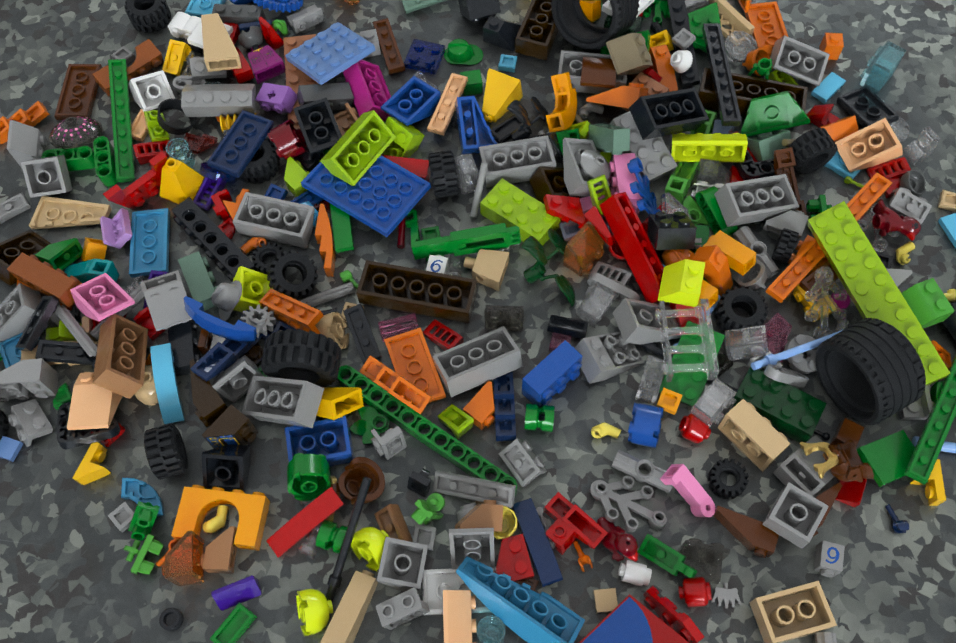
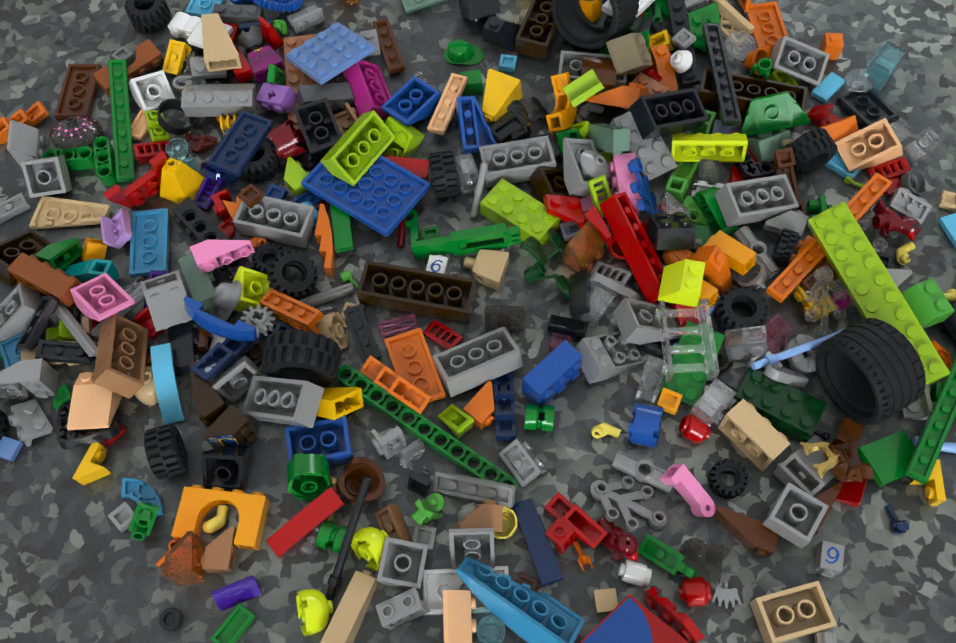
bright green hips [123,534,164,575] -> none
green plate [350,406,390,444] -> none
clear blue plate [404,39,445,74] -> none
red wing [495,534,534,582] -> none
none -> bright pink slope [190,240,255,274]
none -> reddish brown tile [238,183,265,208]
none -> green tile [267,64,285,86]
none -> clear bracket [399,438,425,473]
none -> lime panel [563,69,604,107]
none -> black tile [570,269,590,318]
none -> clear bracket [845,68,874,93]

